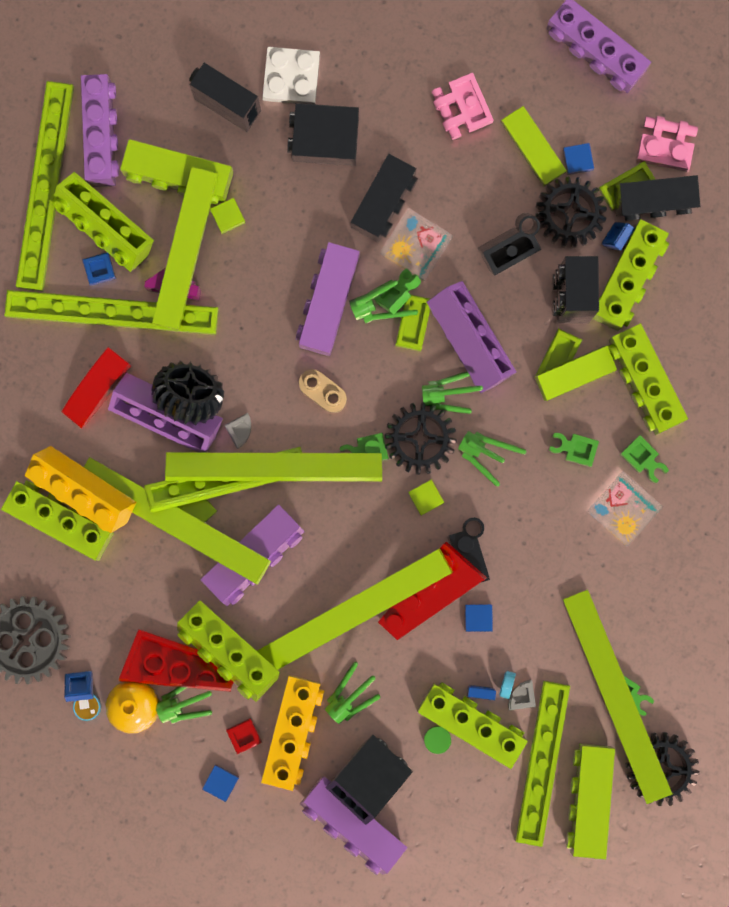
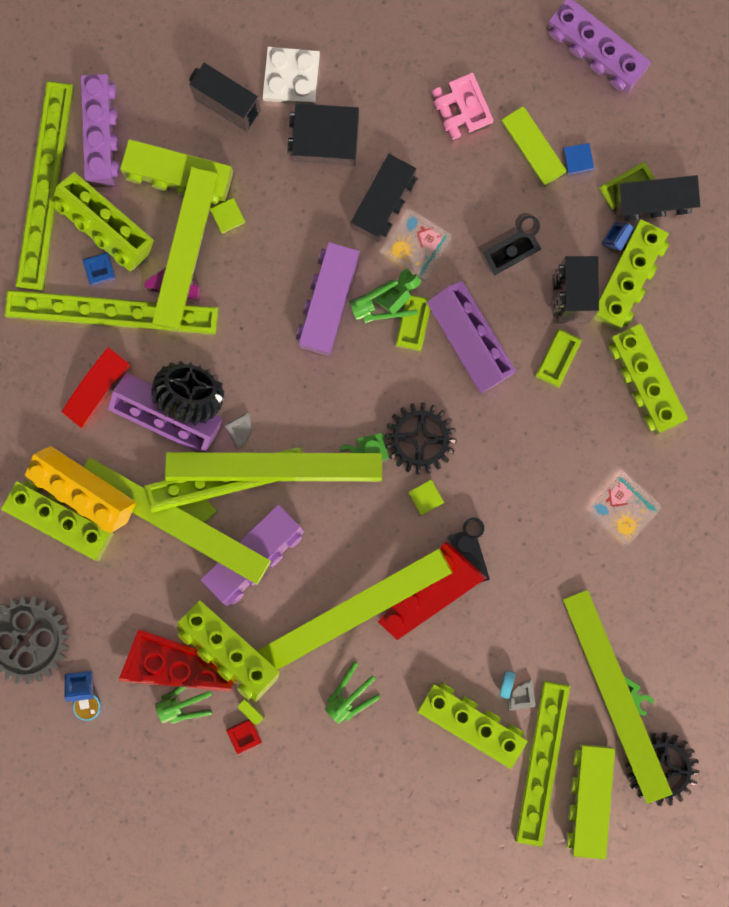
yellow cylinder [105,682,160,734] -> none
blue tile [202,765,239,802] -> none
yellow brick [261,675,324,791] -> none
tan plate [299,369,347,413] -> none
medium lavender brick [300,777,408,875] -> none
black brick [325,735,413,825] -> none
bright green plant [422,371,483,414] -> none
bright green tile [424,726,451,754] -> none
bright green plant [458,431,526,487] -> none
blue tile [465,604,493,632] -> none
blue tile [467,685,496,700] -> none
black gear [535,176,607,248] -> none
lime tile [535,346,617,401] -> none
bright green plate [548,433,599,467] -> none
bright green plate [620,435,669,483] -> none
bright pink plate [636,116,698,172] -> none
none -> lime tile [238,698,265,725]

